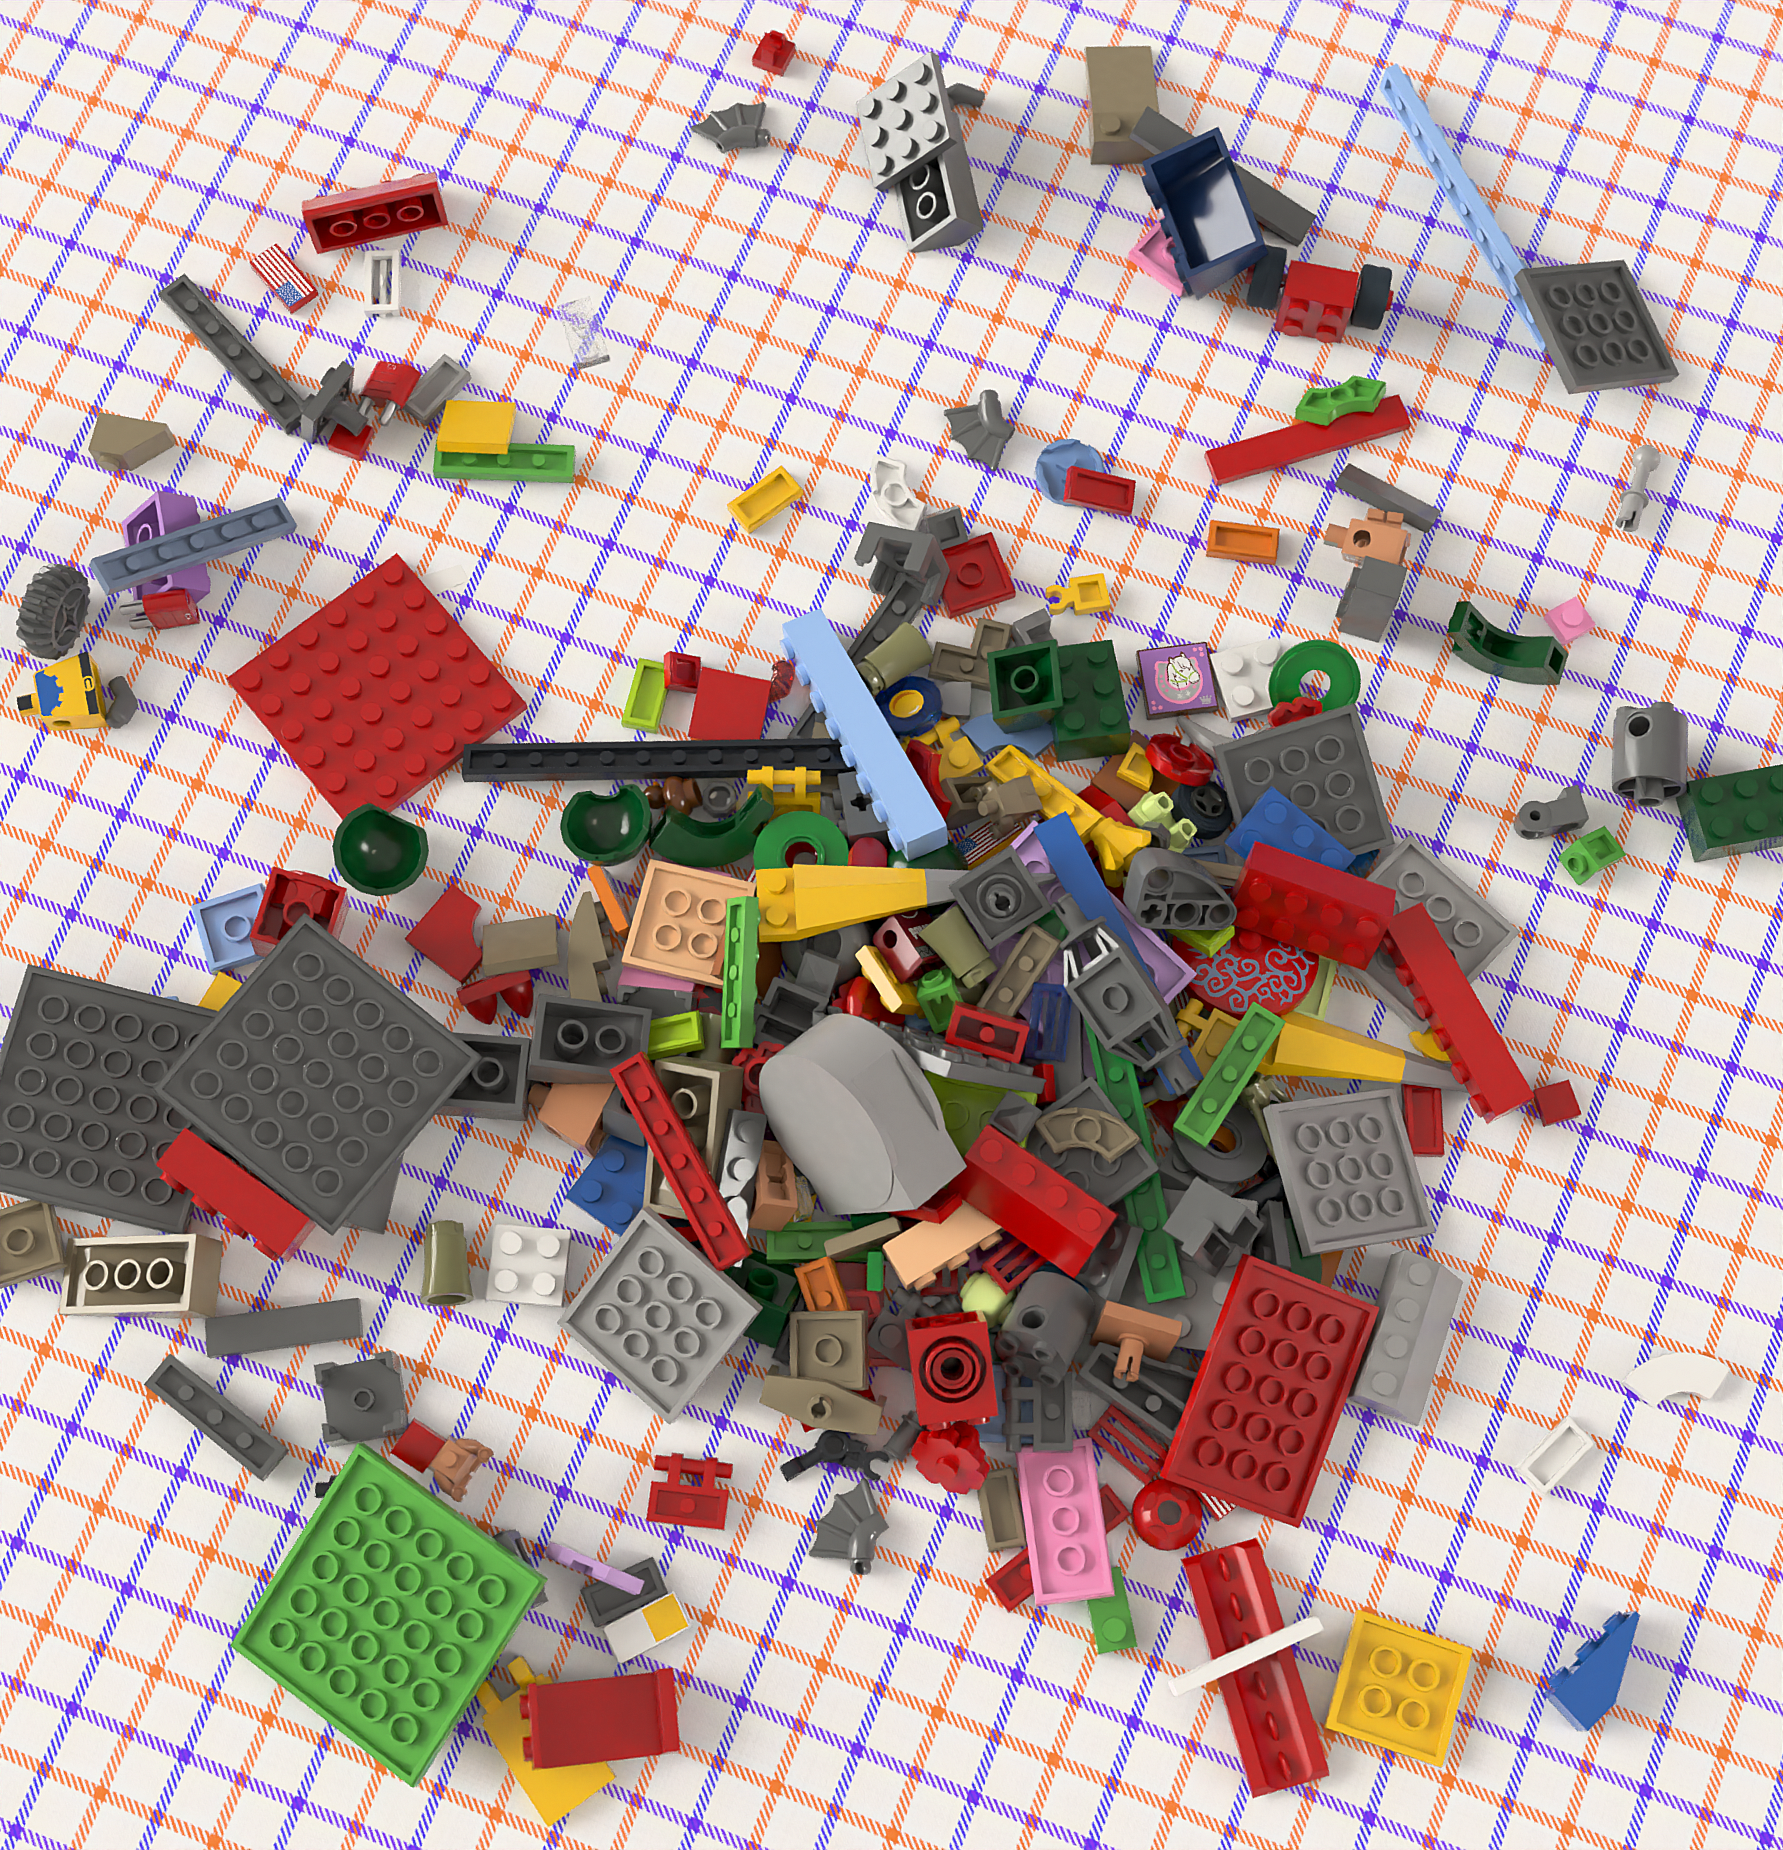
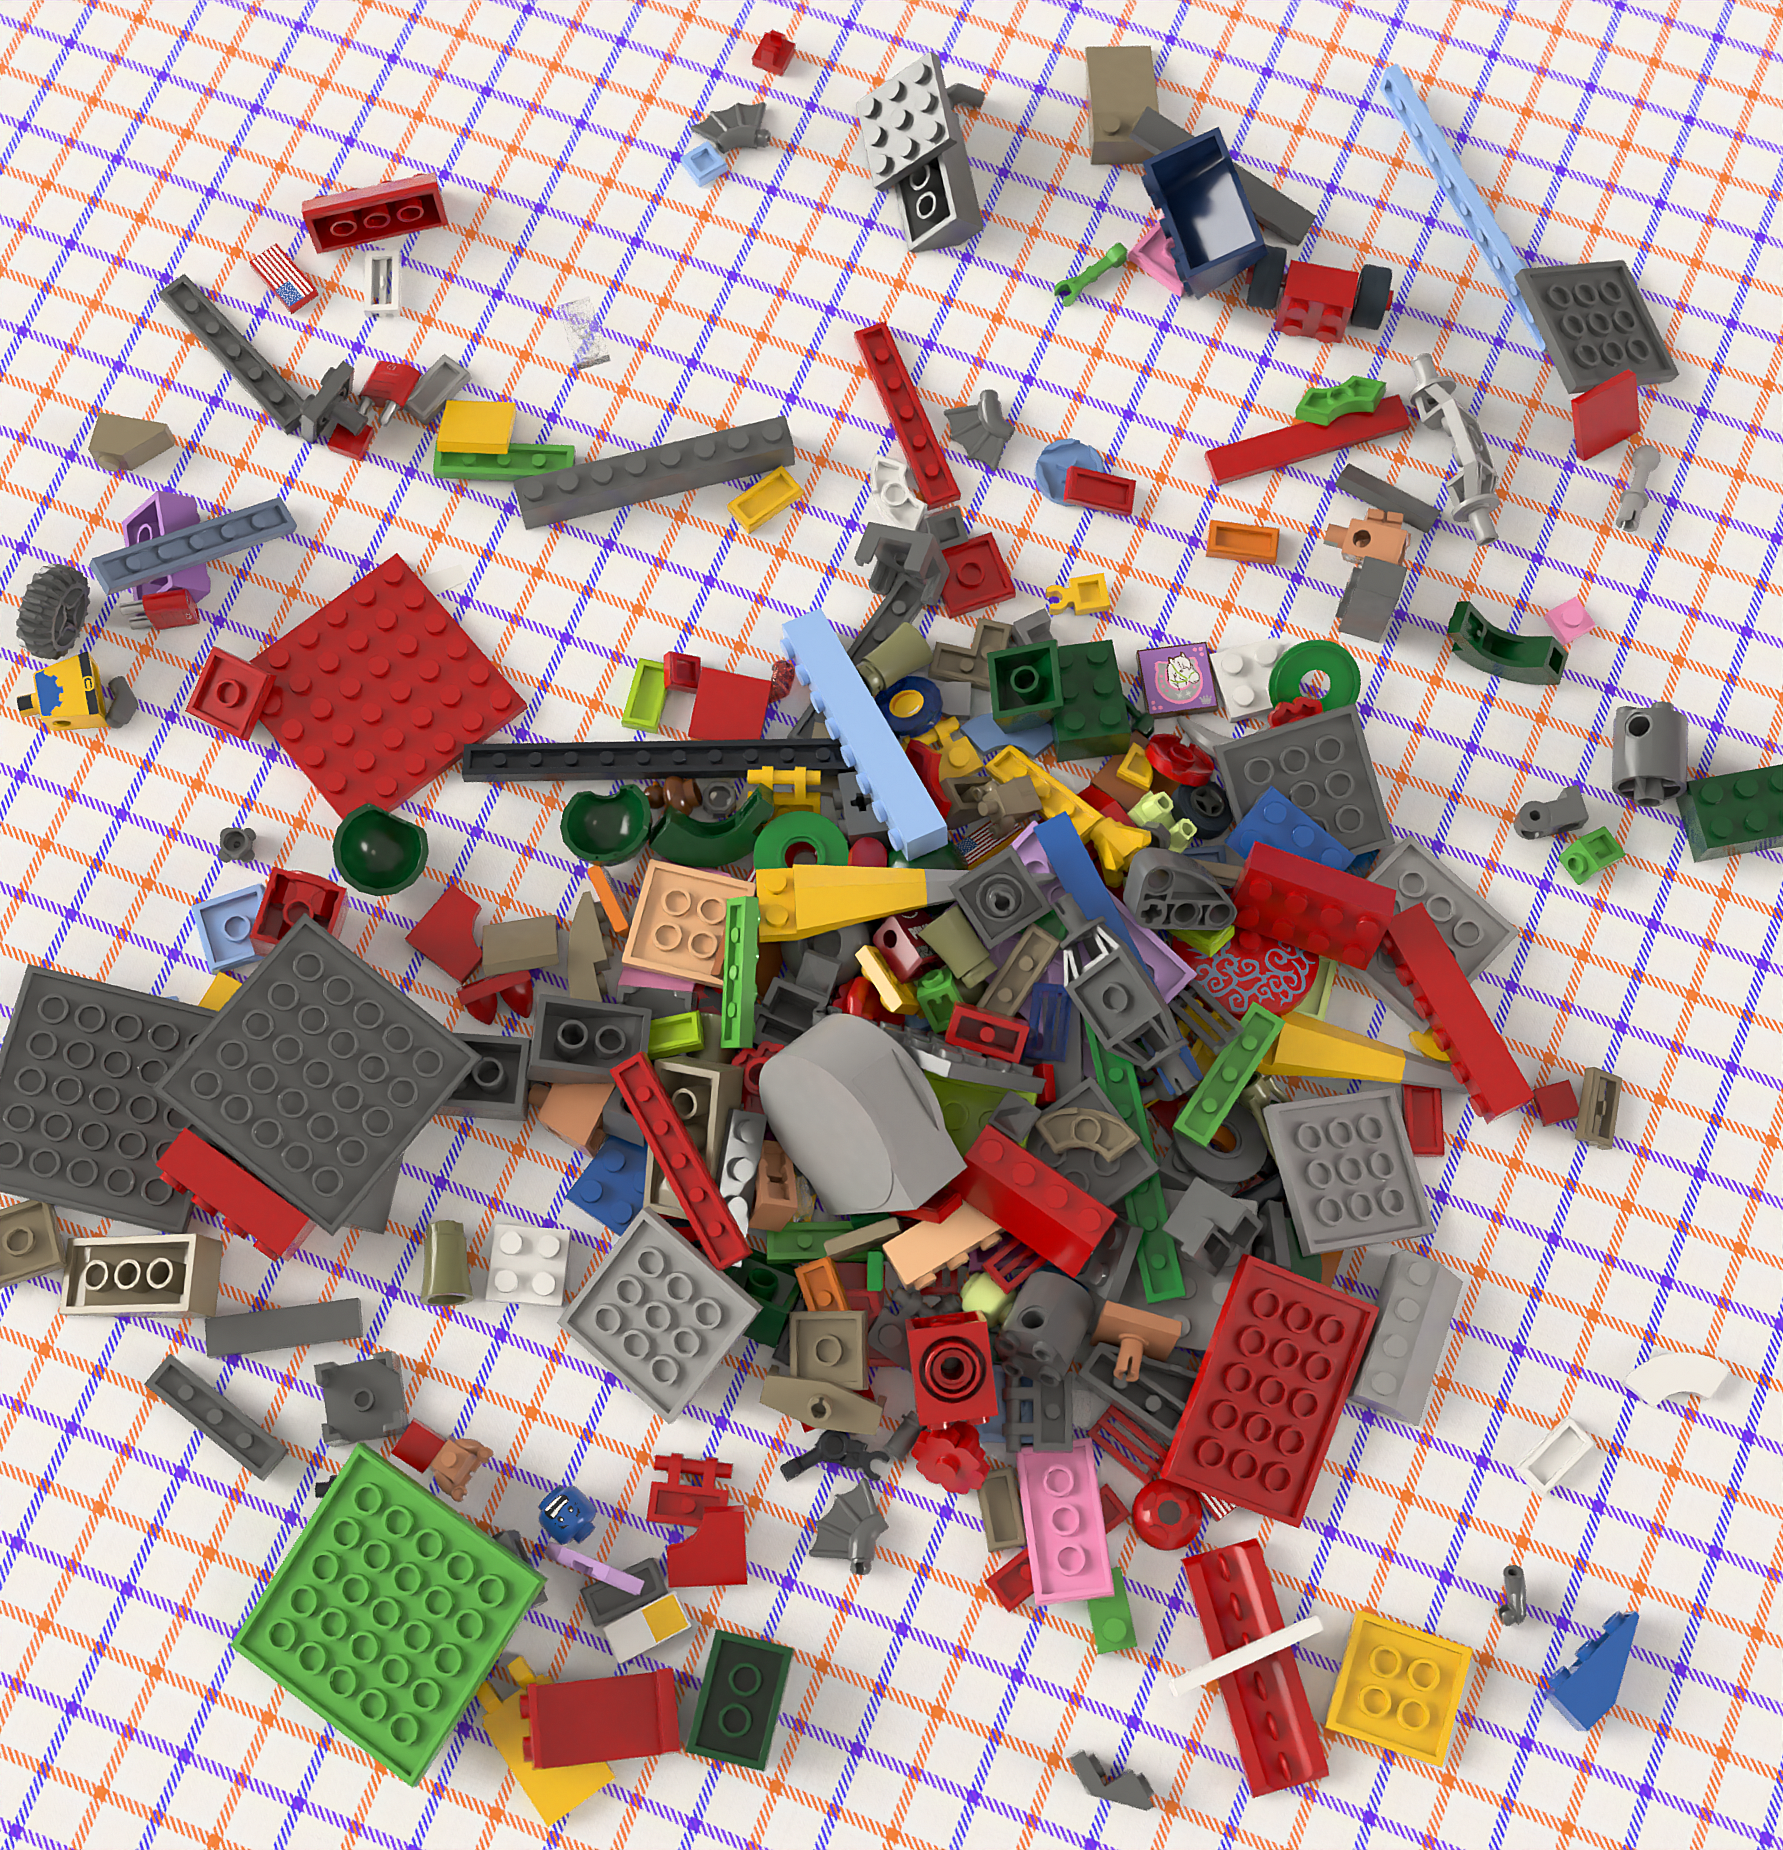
none -> red tile [185,646,276,741]
none -> dark grey plate [218,827,256,863]
none -> dark grey brick [513,415,795,530]
none -> blue head [538,1485,597,1545]
none -> red tile [667,1505,748,1588]
none -> light blue tile [680,141,727,187]
none -> dark green brick [685,1629,795,1772]
none -> red tile [854,321,961,511]
none -> bright green piece [1054,242,1128,307]
none -> dark grey slope [1067,1750,1154,1811]
none -> dark green hand [1124,695,1155,739]
none -> dark grey tile [1167,979,1245,1055]
none -> light grey plate [1408,353,1500,546]
none -> dark grey arm [1497,1565,1526,1626]
none -> red tile [1571,369,1641,462]
none -> dark tan tile [1575,1067,1622,1150]

